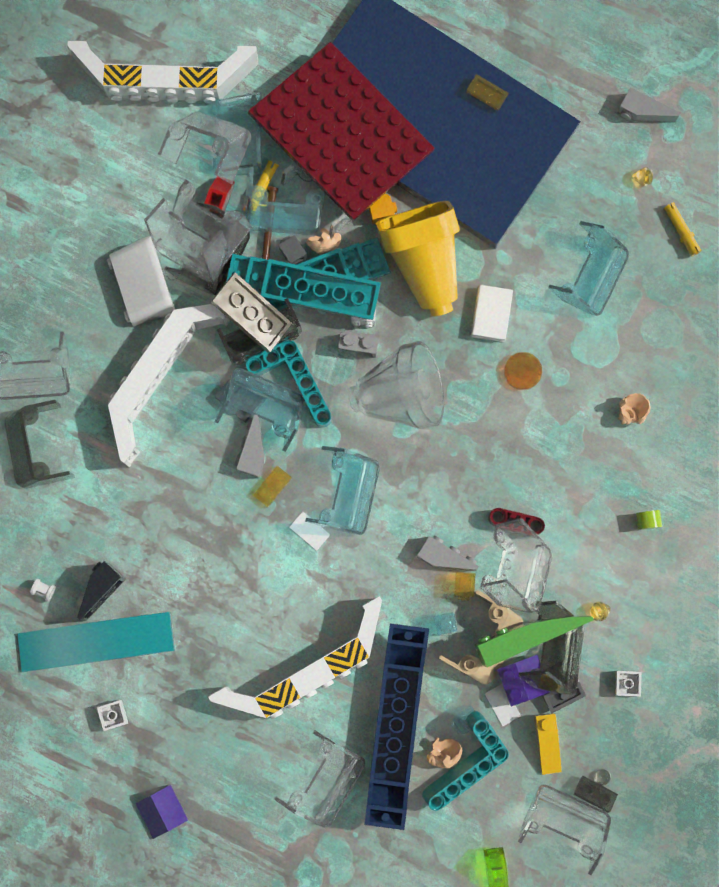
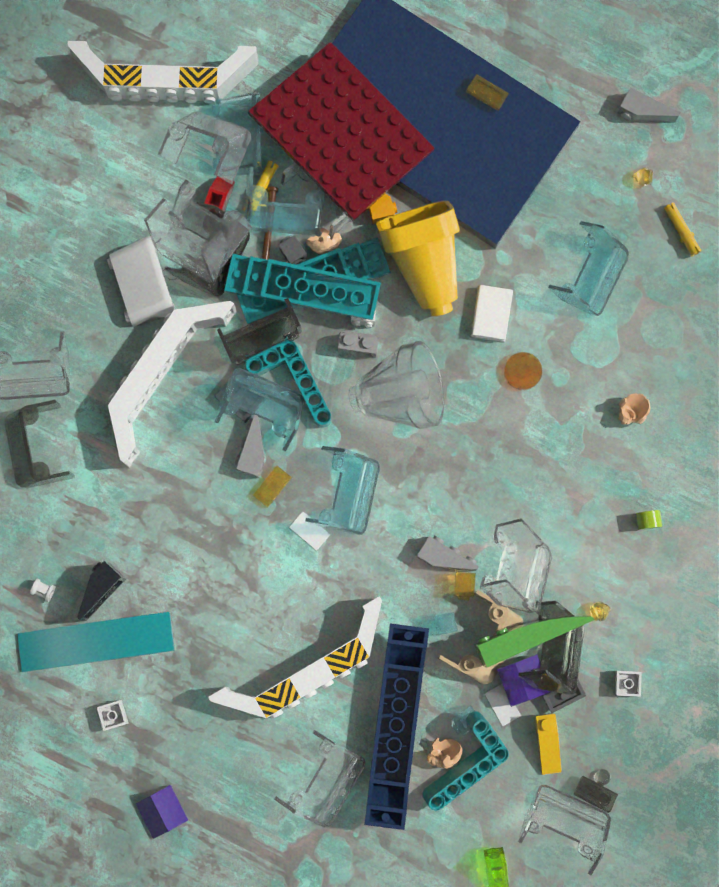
plate [210,273,292,353] -> none
dark red beam [488,508,545,536] -> none

